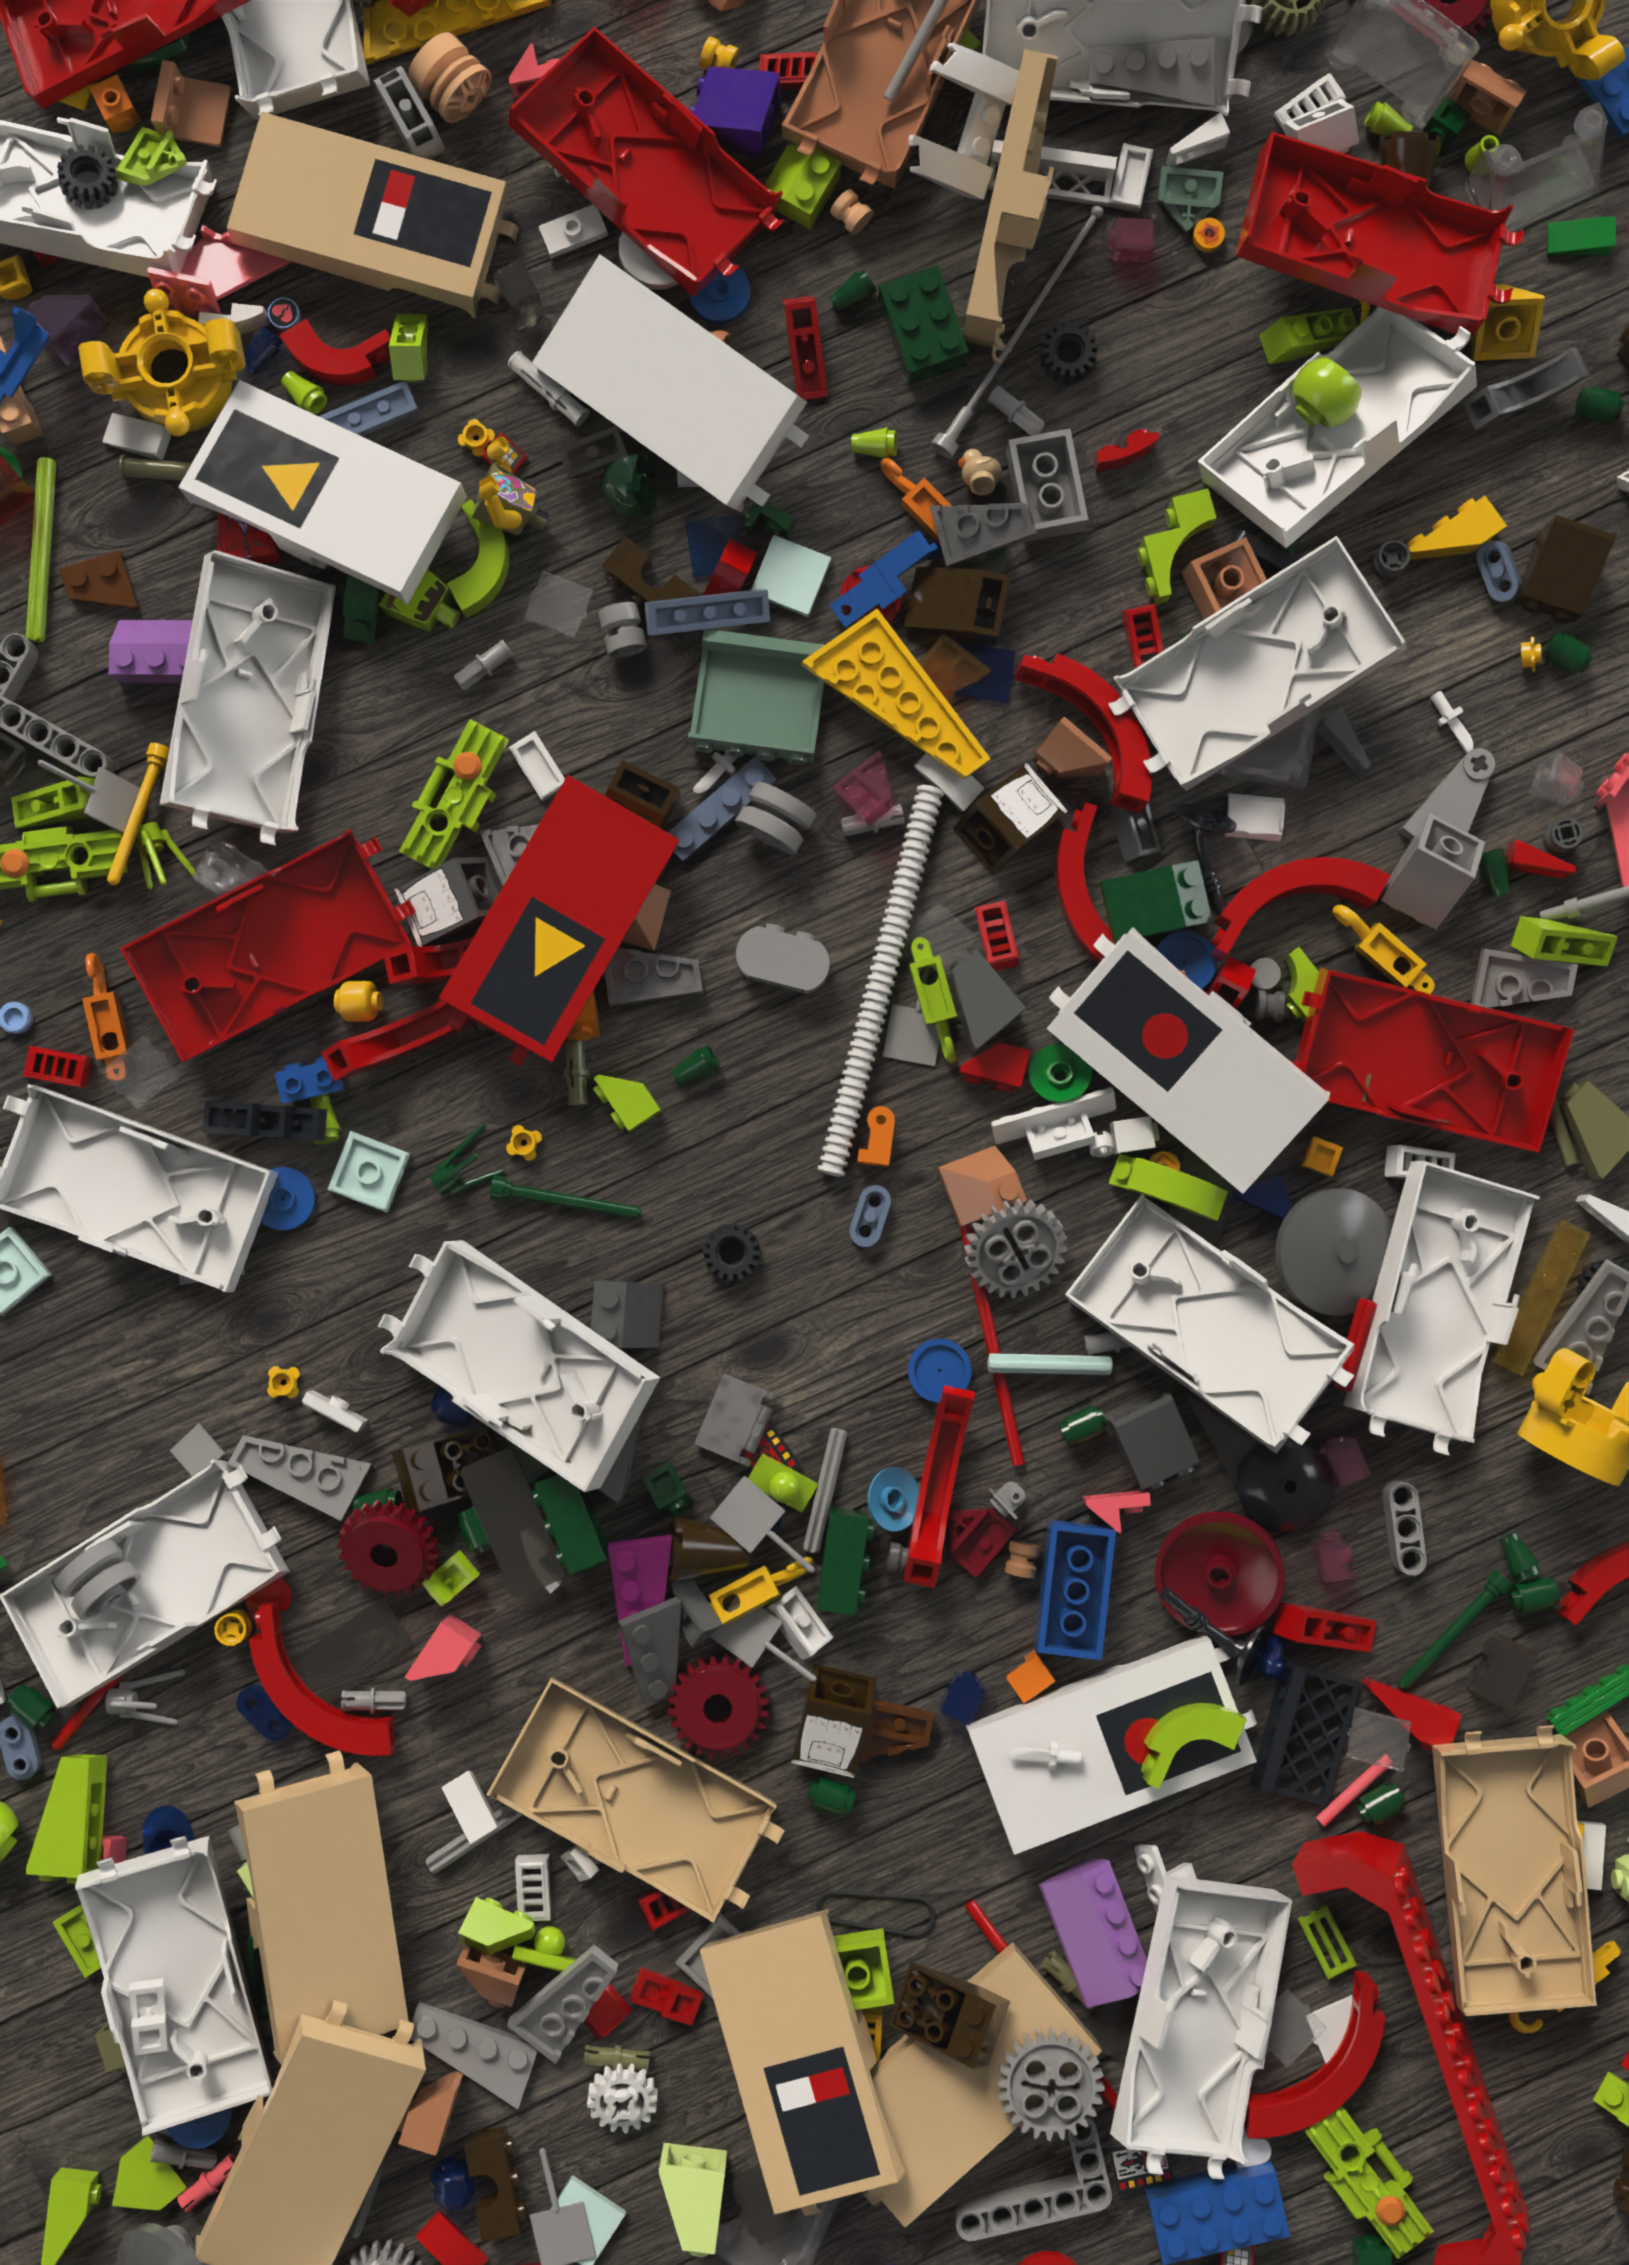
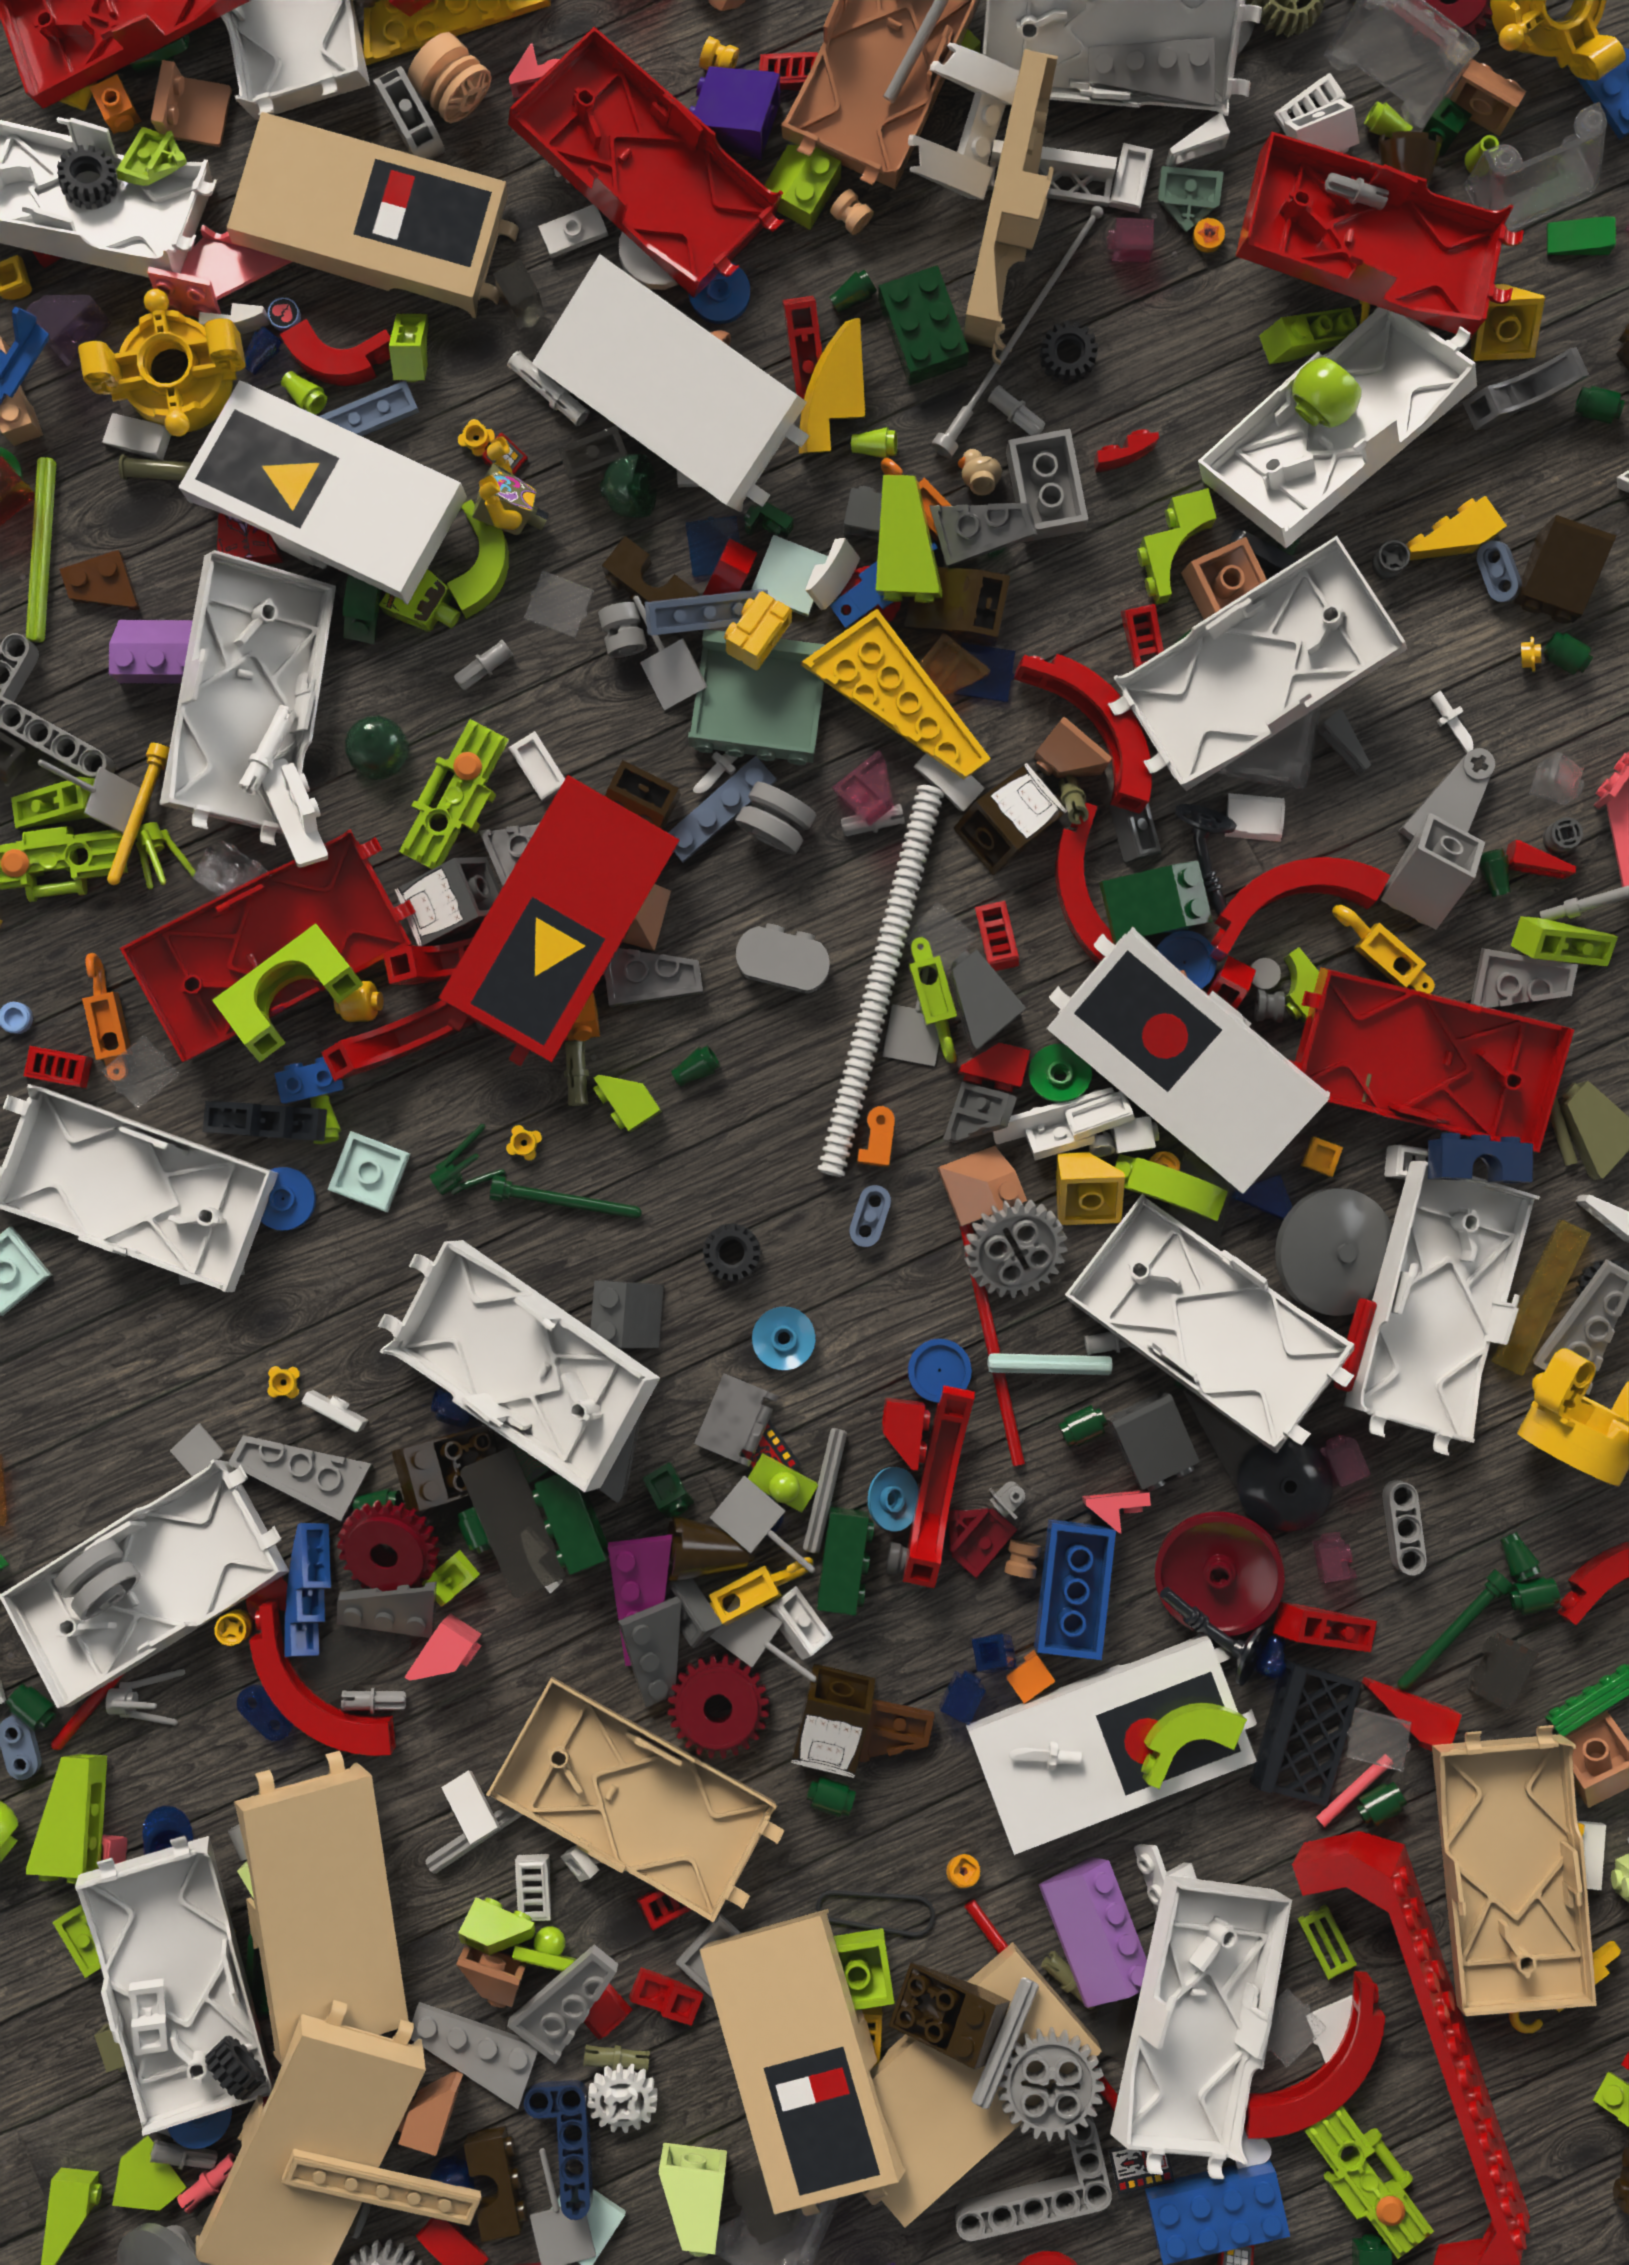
none -> black tyre [205,2036,266,2101]
none -> lime arch [212,923,364,1062]
none -> white pin [237,705,297,796]
none -> white bracket [261,759,328,868]
none -> tan tile [282,2149,481,2226]
none -> blue slope [285,1523,331,1657]
none -> dark grey wing [337,1582,437,1638]
none -> clear green cylinder [345,715,409,780]
none -> dark blue beam [524,2080,593,2220]
none -> light grey piece [633,596,707,711]
none -> yellow brick [724,591,792,670]
none -> dark azure dish [752,1307,816,1370]
none -> yellow slope [799,318,865,454]
none -> white slope [805,538,860,610]
none -> dark grey arch [843,486,882,540]
none -> lime slope [875,475,942,603]
none -> red slope [881,1398,930,1470]
none -> dark grey wing [943,1082,1017,1143]
none -> light orange tile [946,1854,980,1889]
none -> clear blue brick [972,1633,1017,1674]
none -> light grey axle [972,1977,1039,2109]
none -> yellow slope [1056,1152,1125,1225]
none -> olive pin [1058,775,1089,824]
none -> white tile [1064,1091,1135,1141]
none -> light grey axle [1324,173,1389,210]
none -> dark blue arch [1428,1133,1533,1184]

